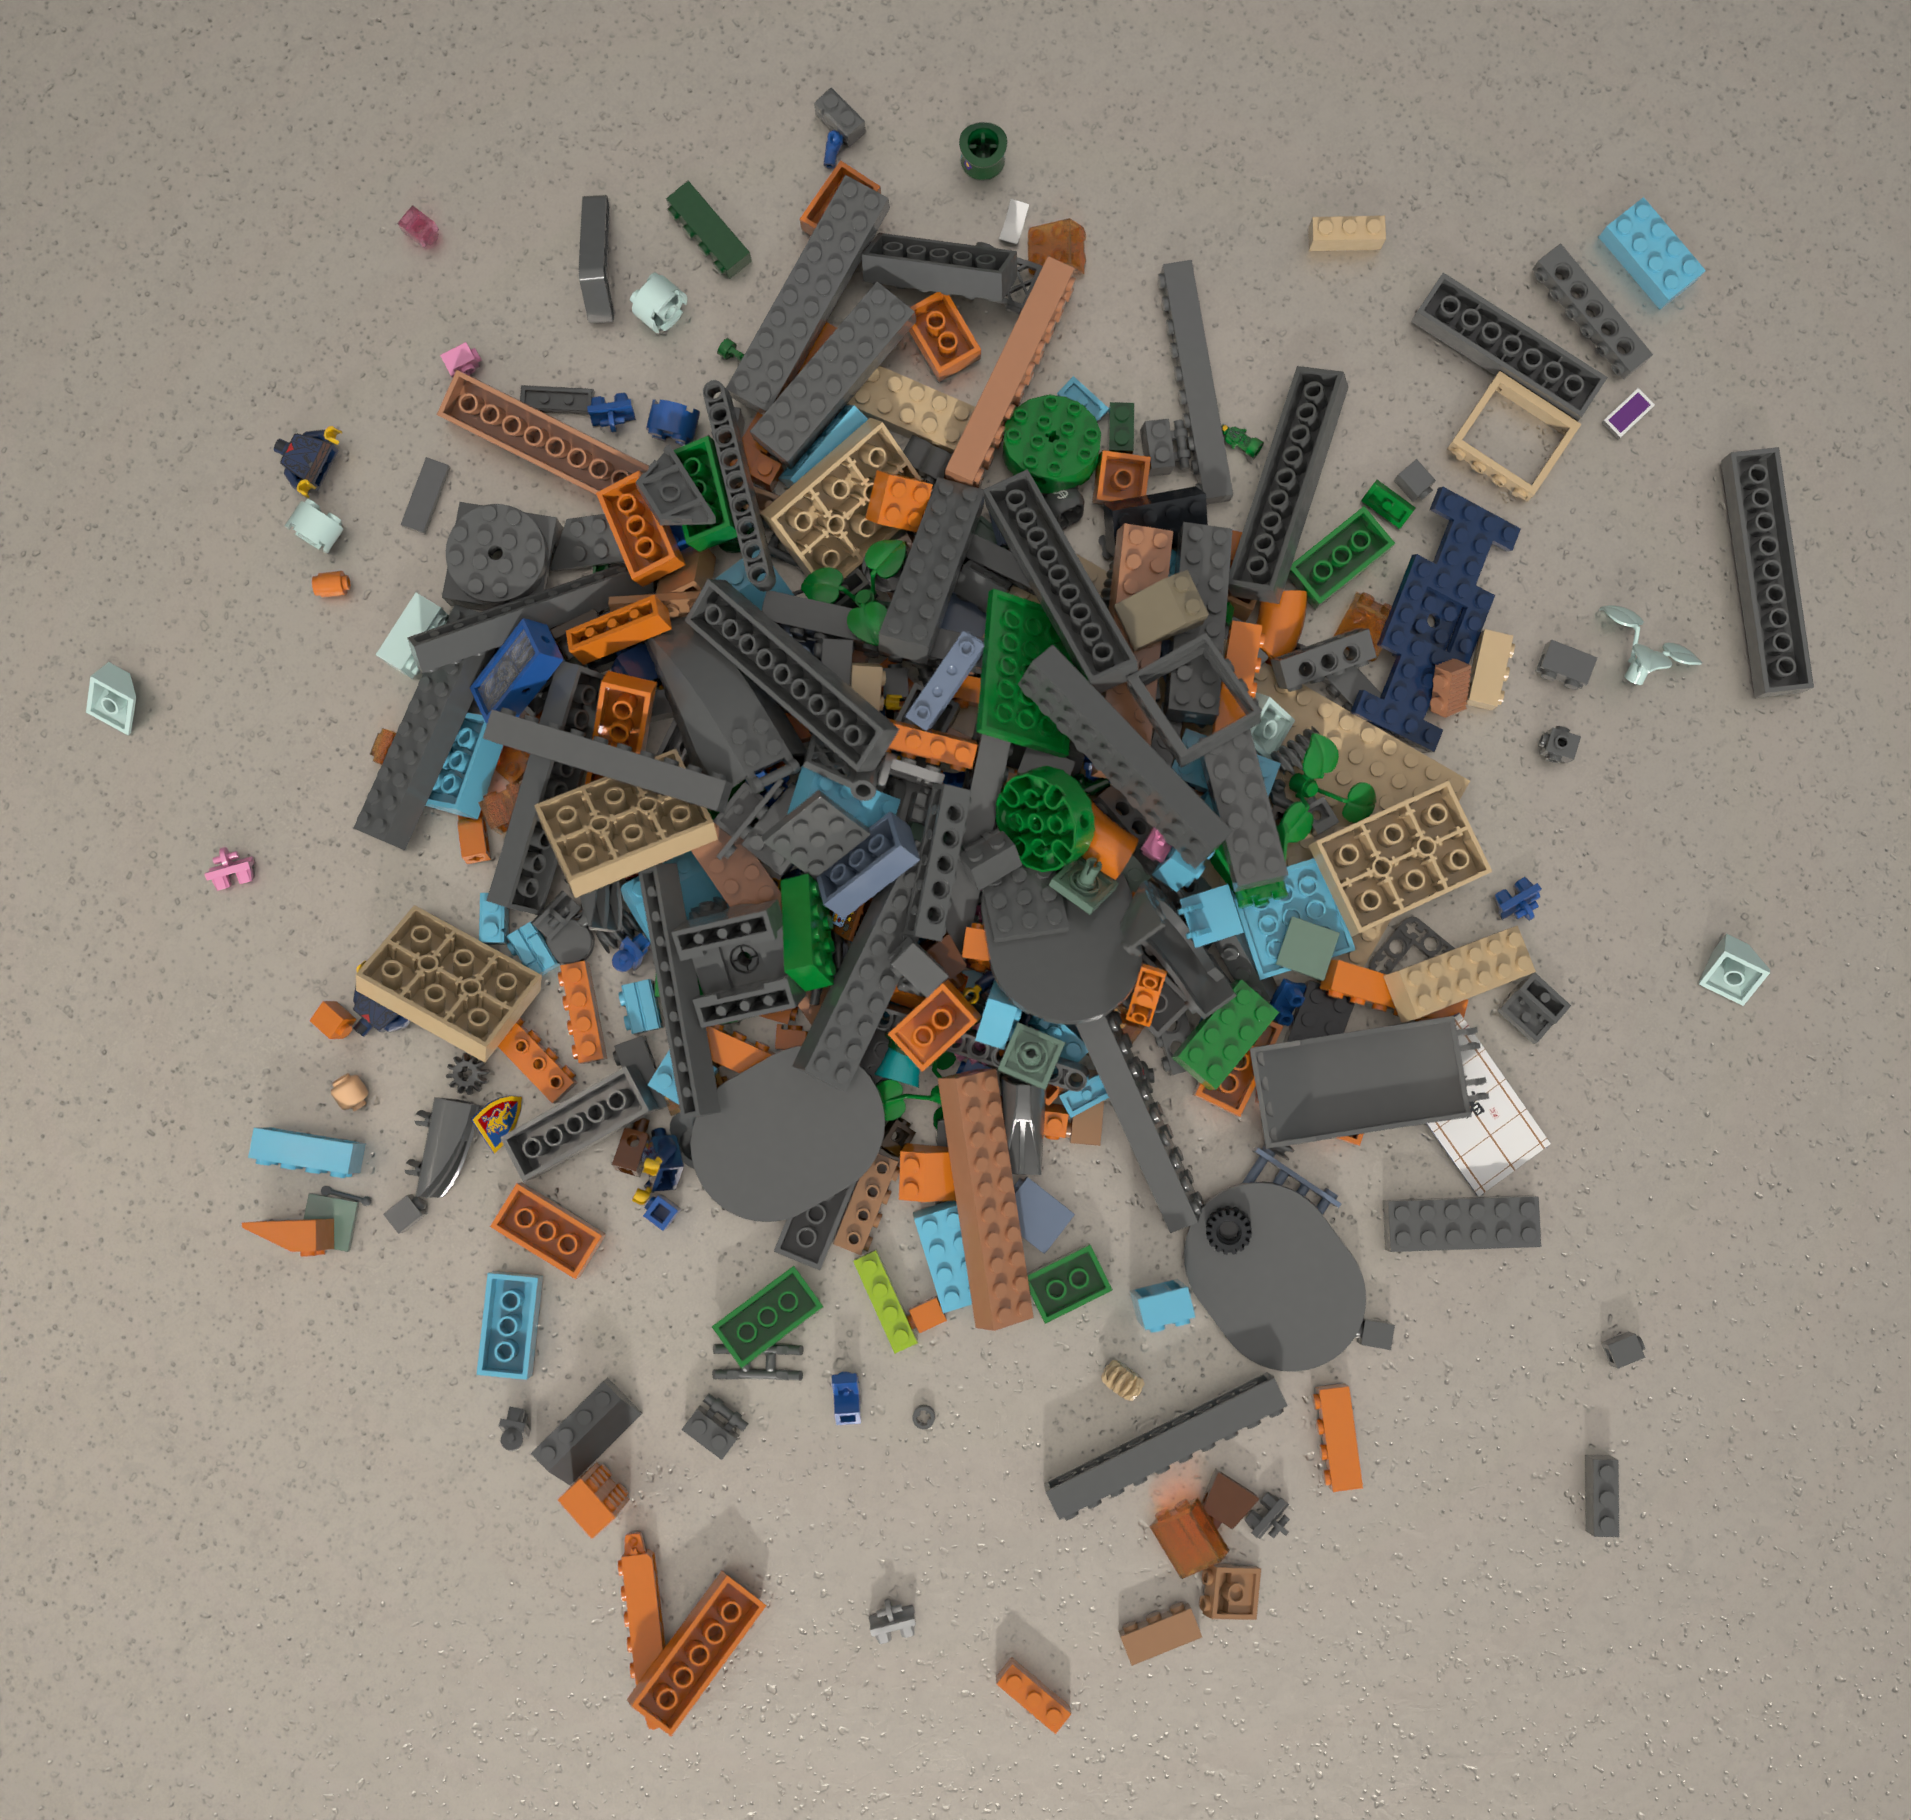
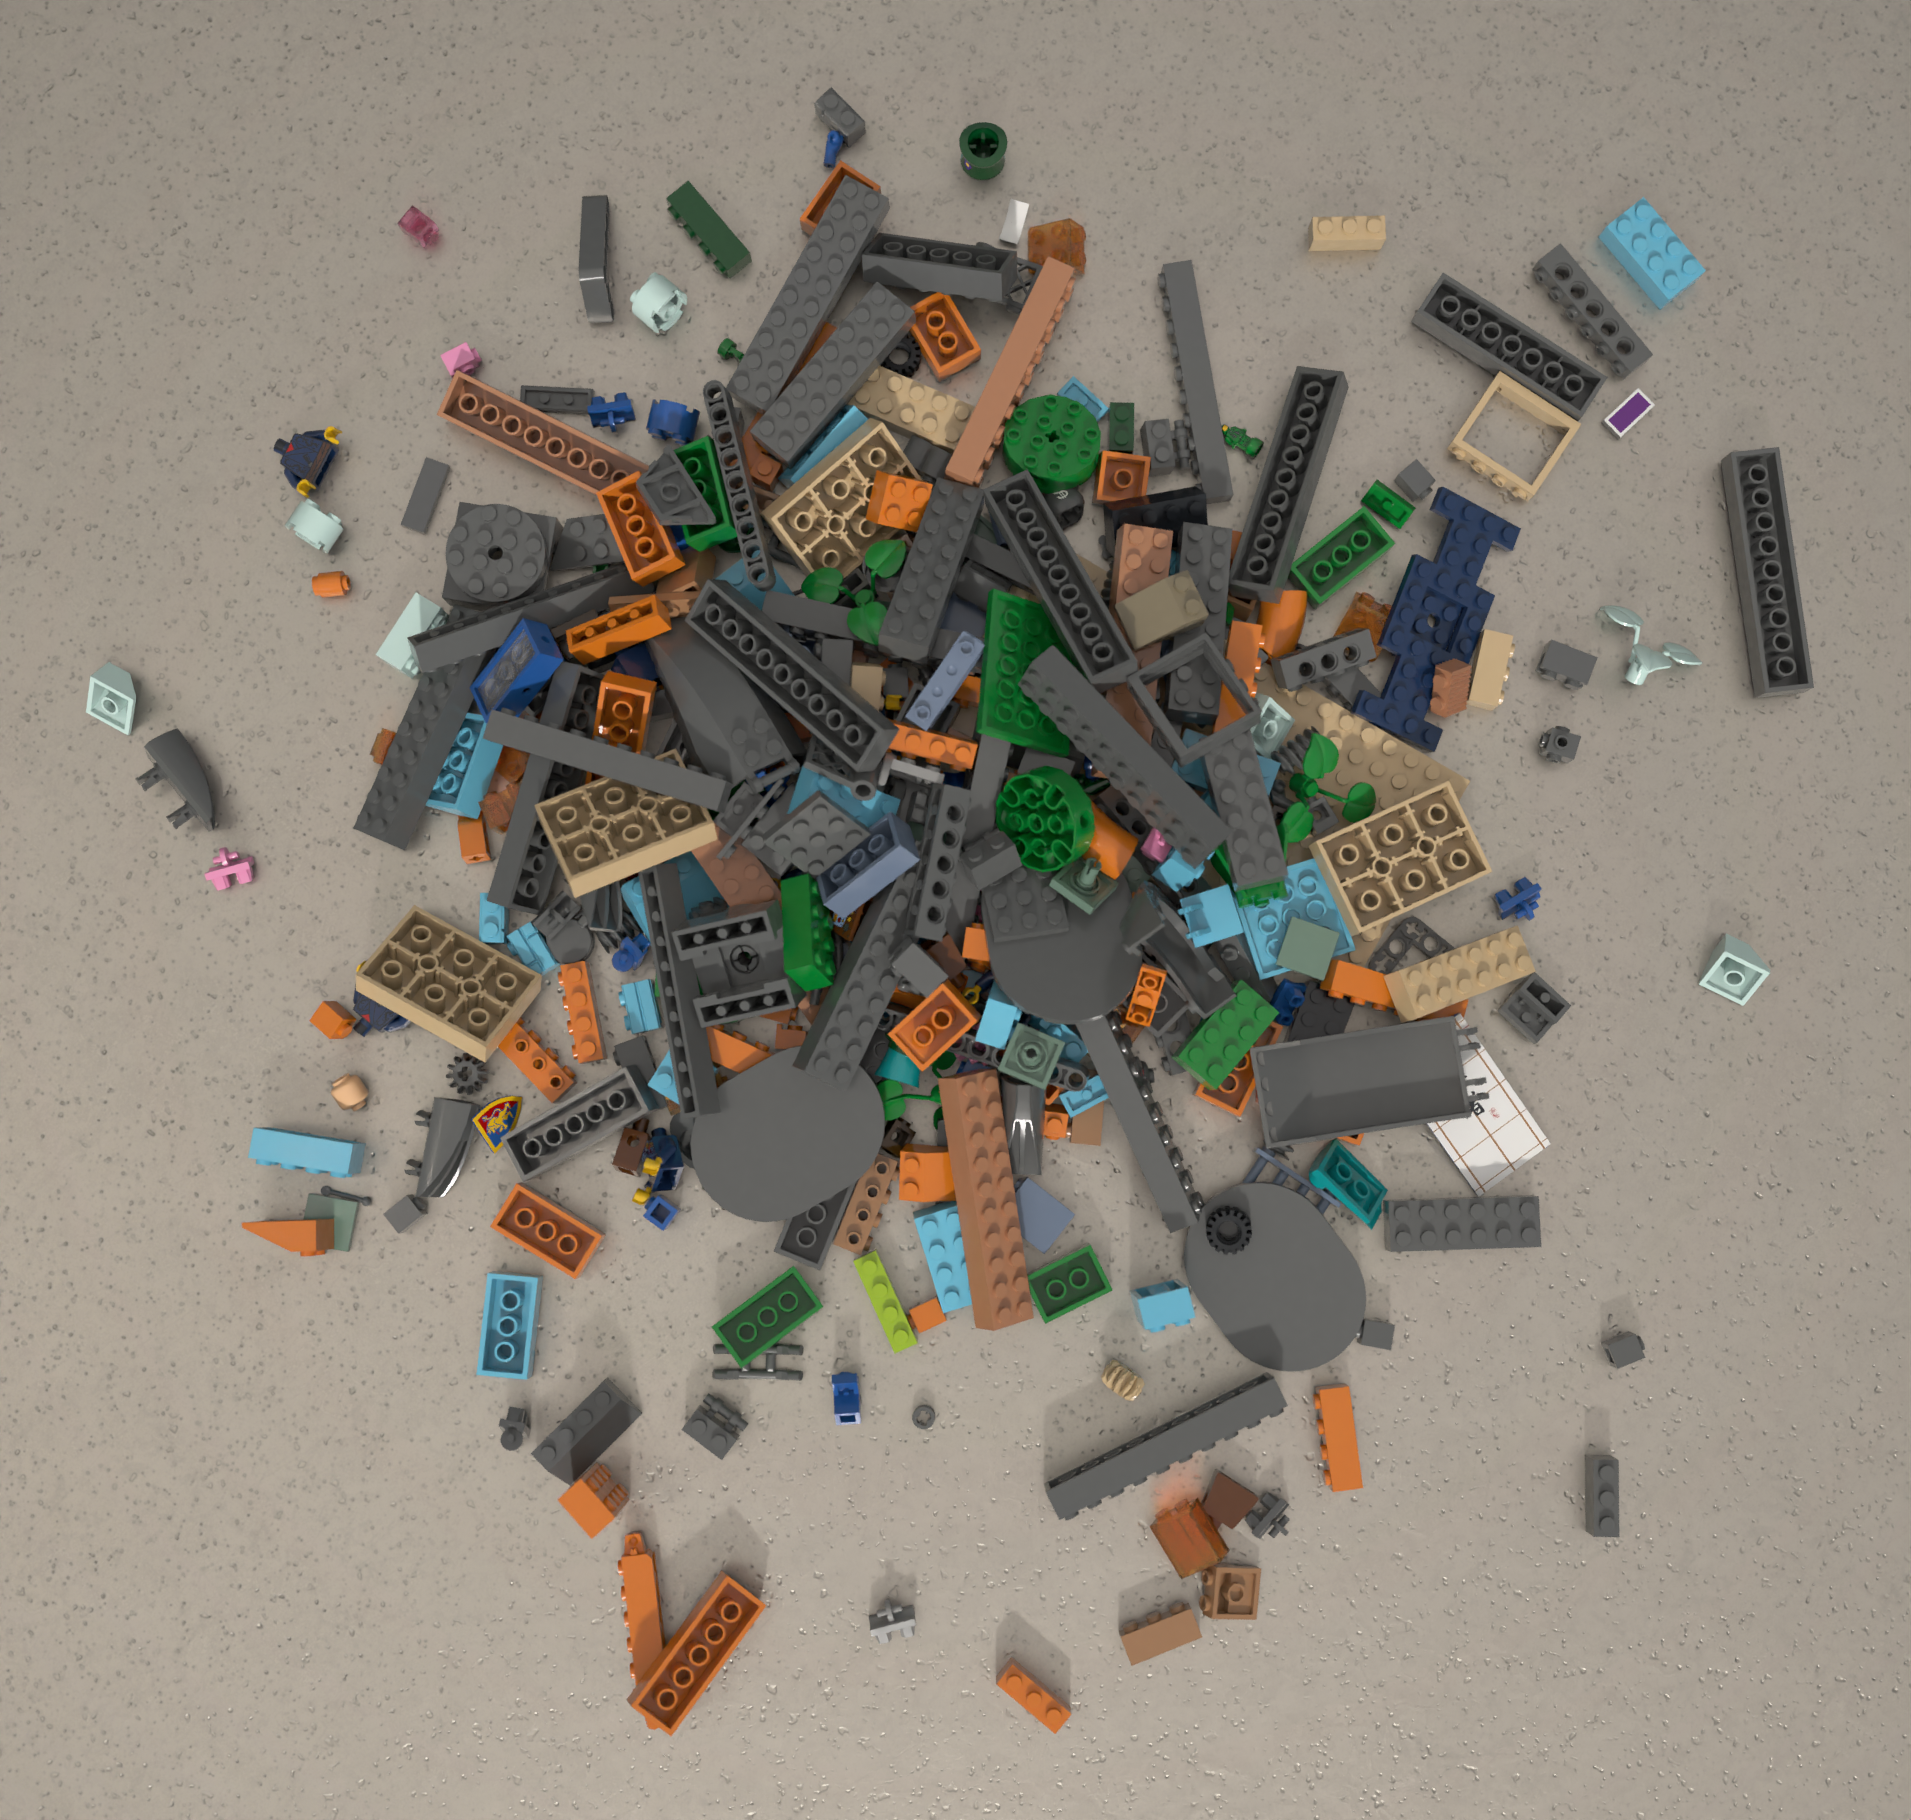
none -> dark grey piece [135,728,215,832]
none -> black tyre [879,333,921,377]
none -> teal slope [1308,1138,1388,1230]

